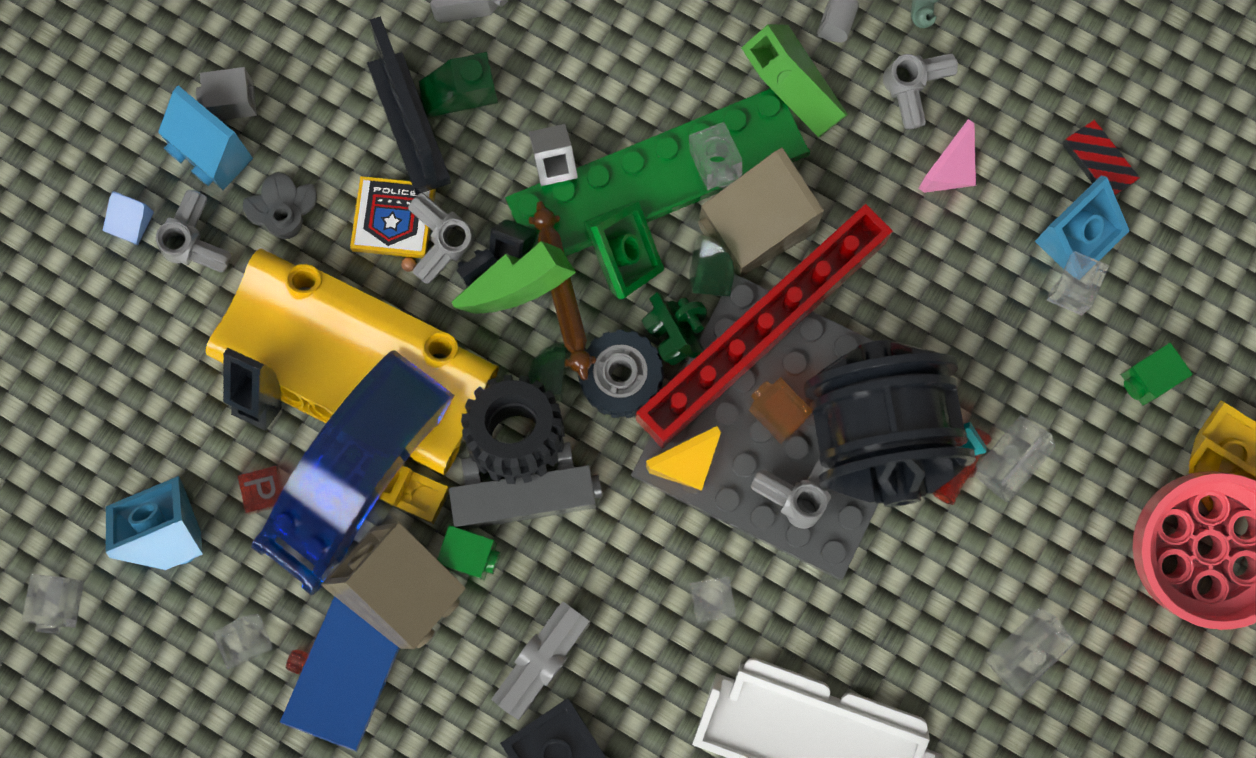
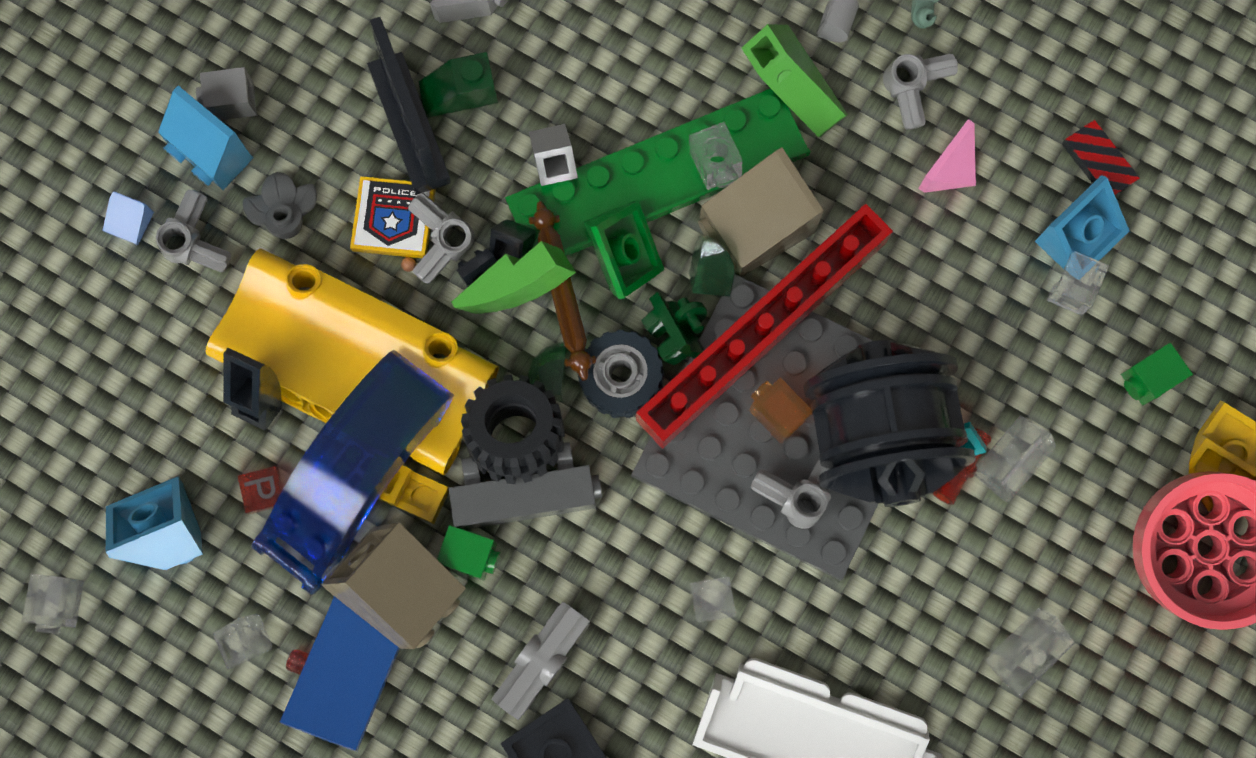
yellow slope [646,426,721,491] -> none

